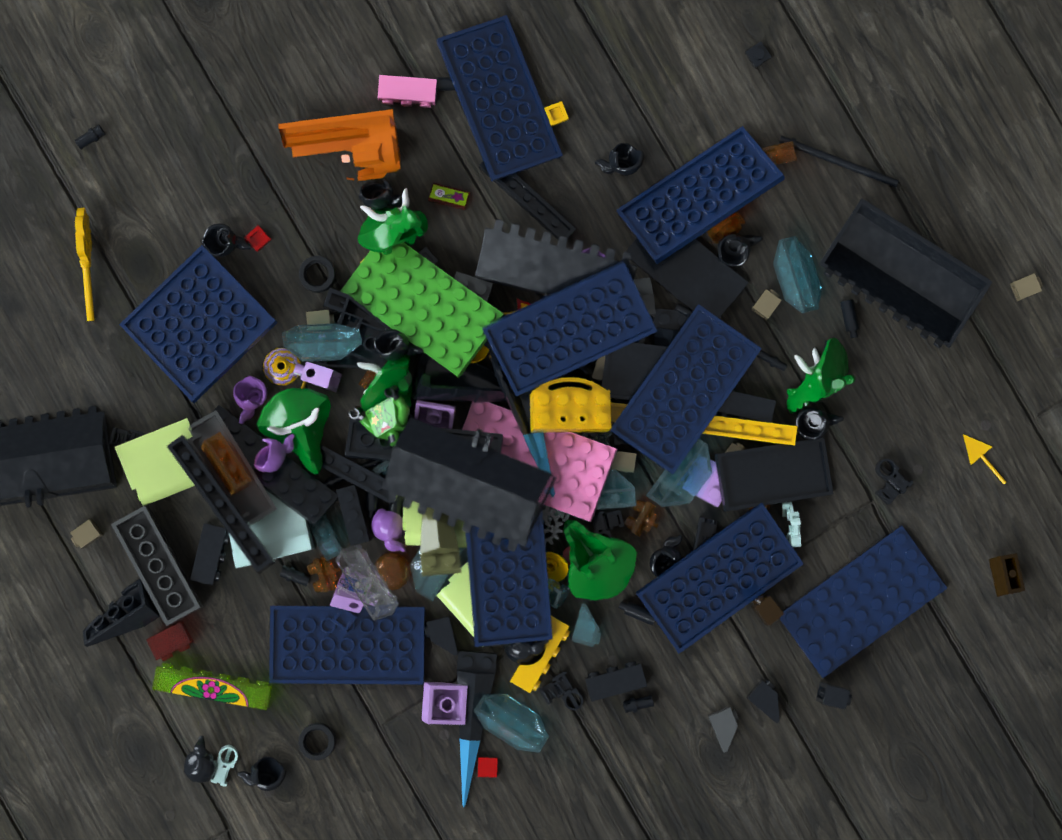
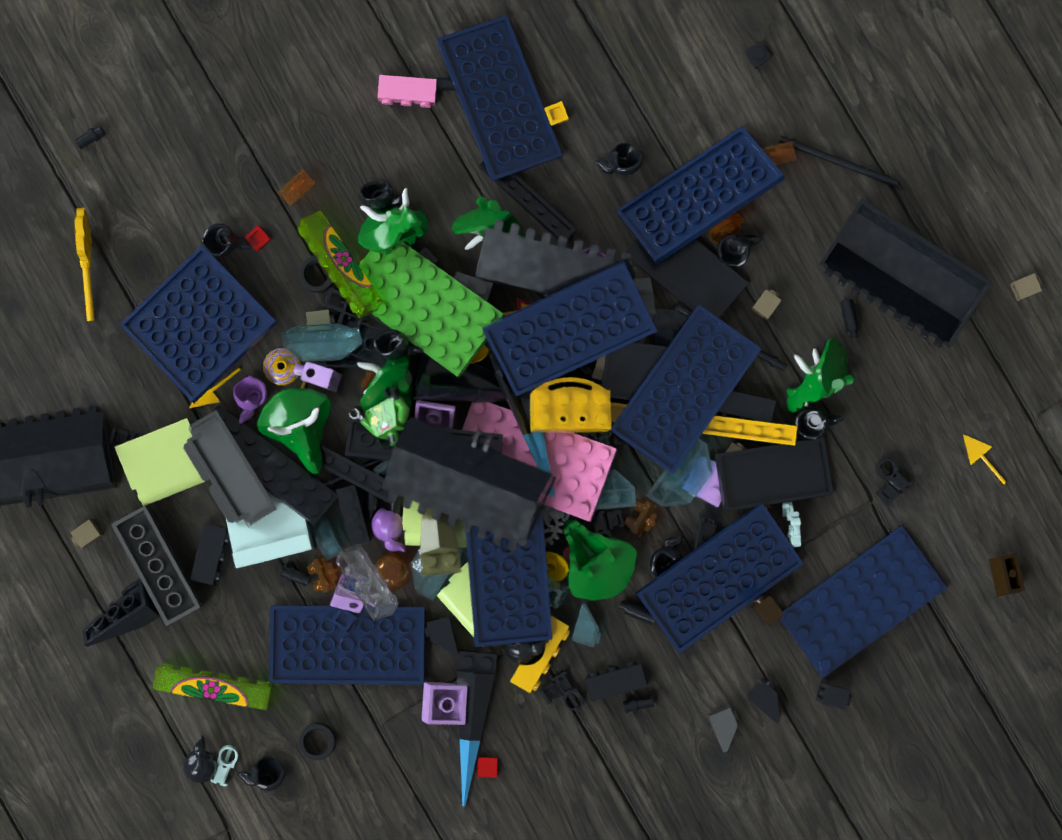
clear red brick [146,622,193,661] -> none
black brick [167,435,276,574] -> none
clear orange brick [201,432,252,496] -> none
medium lavender hair [254,434,295,472] -> none
orange piece [278,109,401,181] -> none
slope [428,183,470,211] -> none
clear light blue wedge [474,694,549,753] -> none
dark tan brick [611,451,636,473] -> none
clear light blue wedge [773,236,822,314] -> none
none -> yellow piece [190,368,241,408]
none -> clear orange hips [278,169,316,207]
none -> clear neon green brick [297,211,383,318]
none -> green animal [452,196,527,250]

